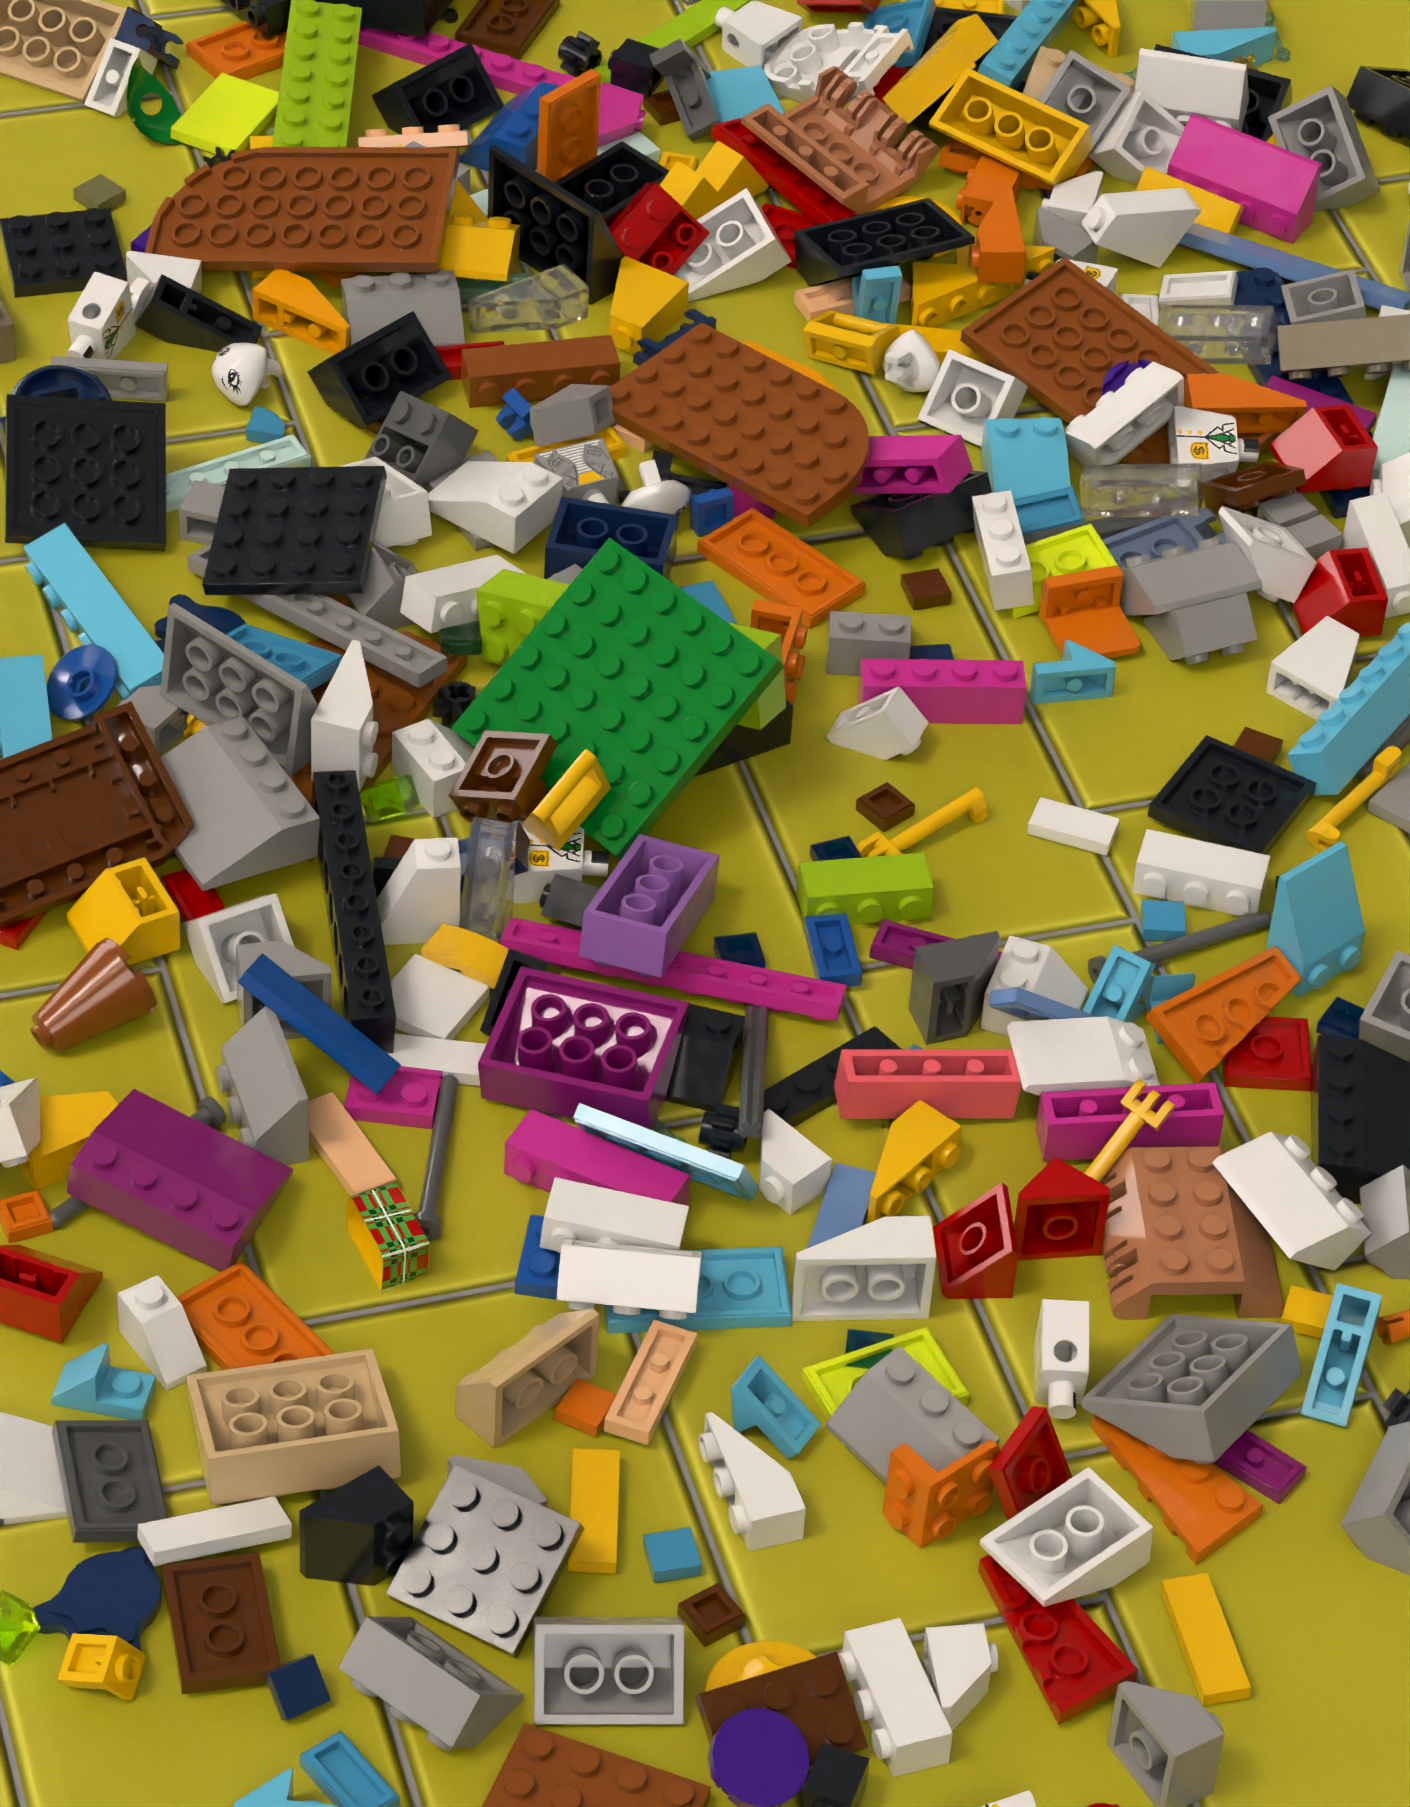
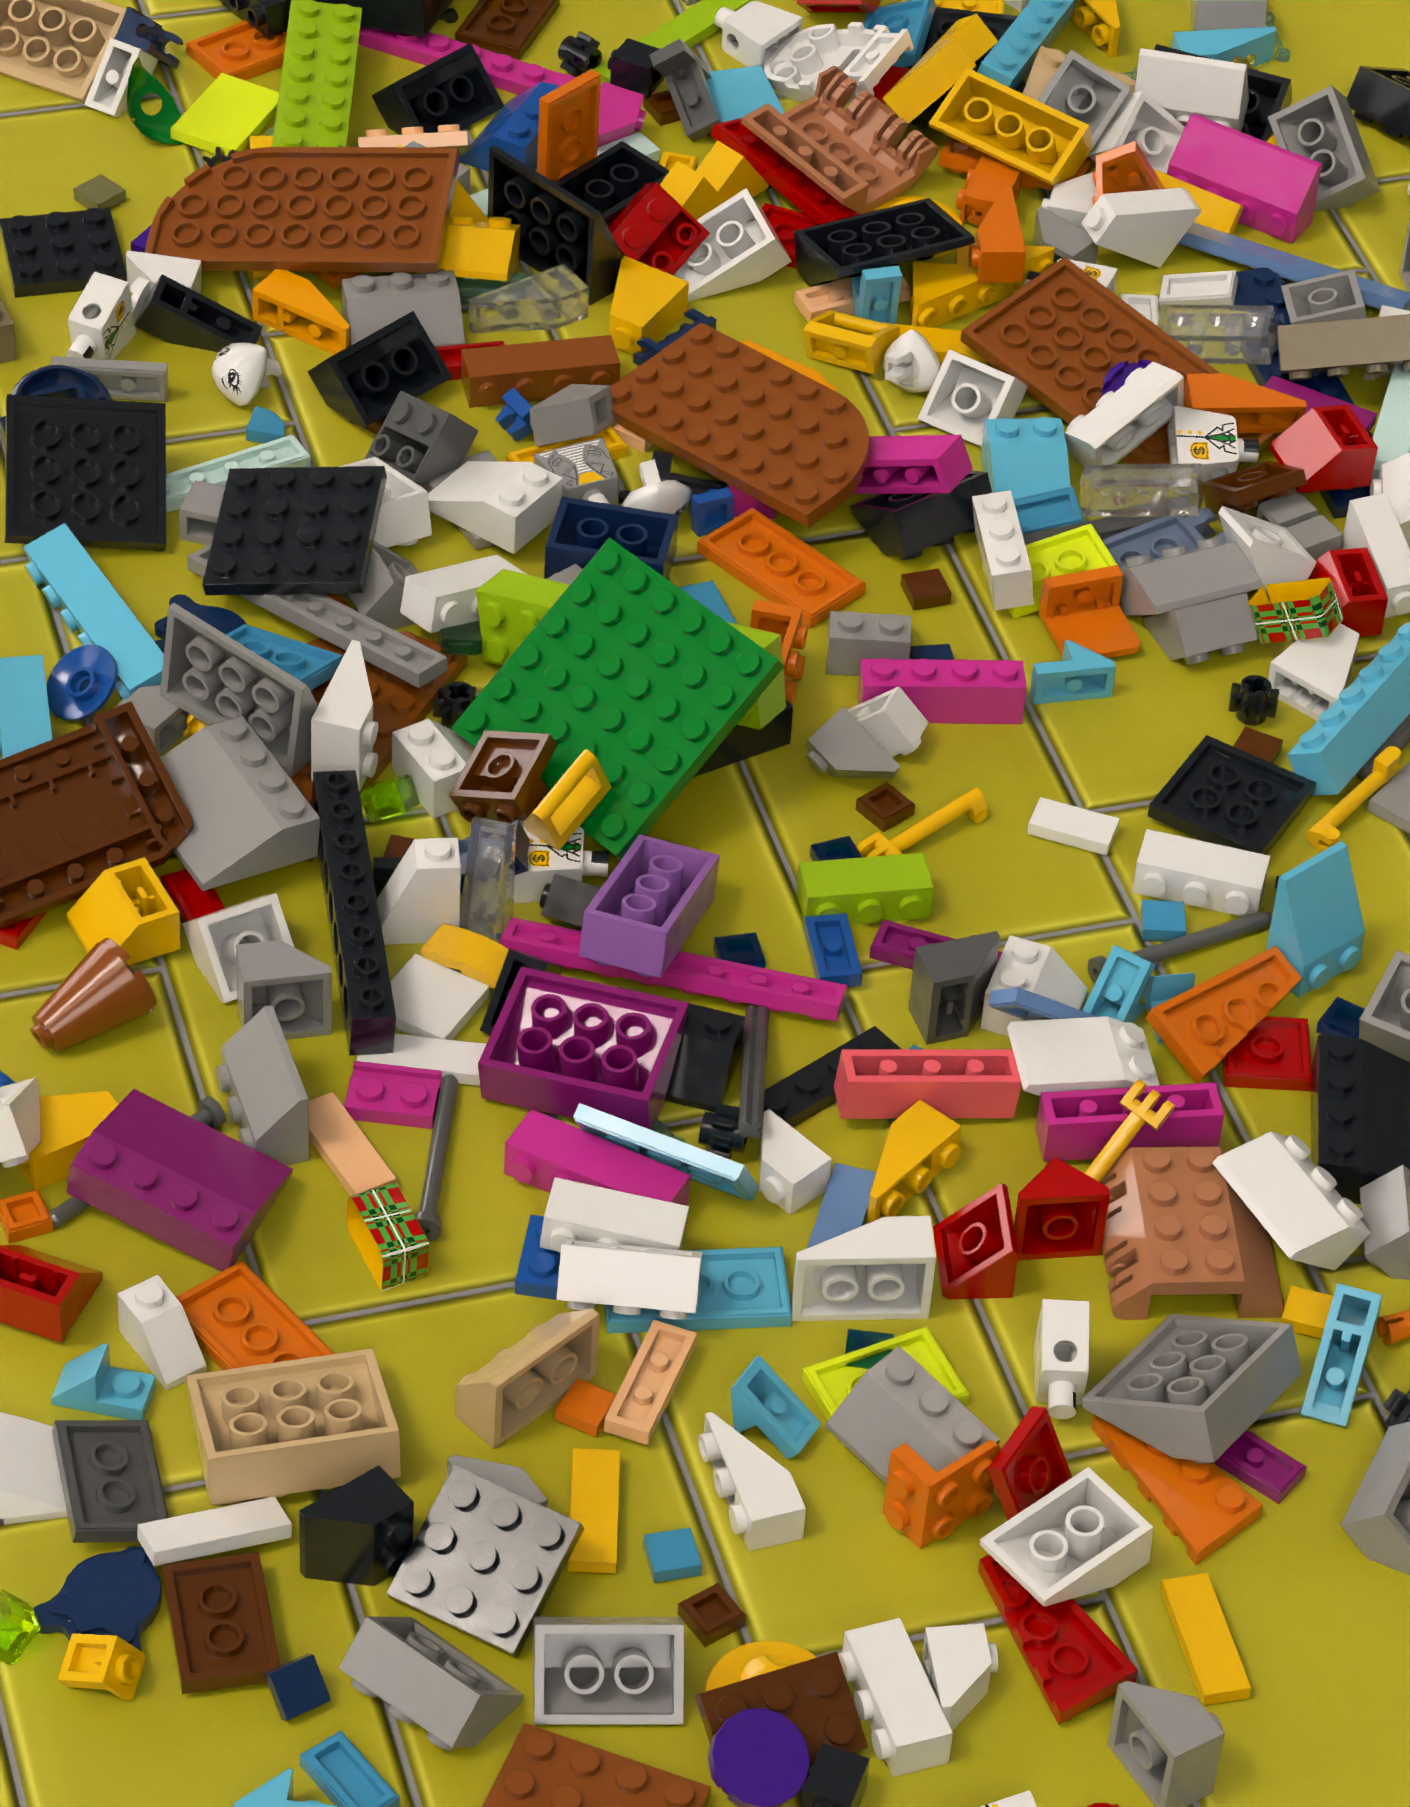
blue tile [238,953,401,1094] -> none
none -> light grey slope [805,707,901,779]
none -> orange bracket [1092,141,1165,206]
none -> black gear [1228,675,1279,726]
none -> piece [1248,578,1344,644]

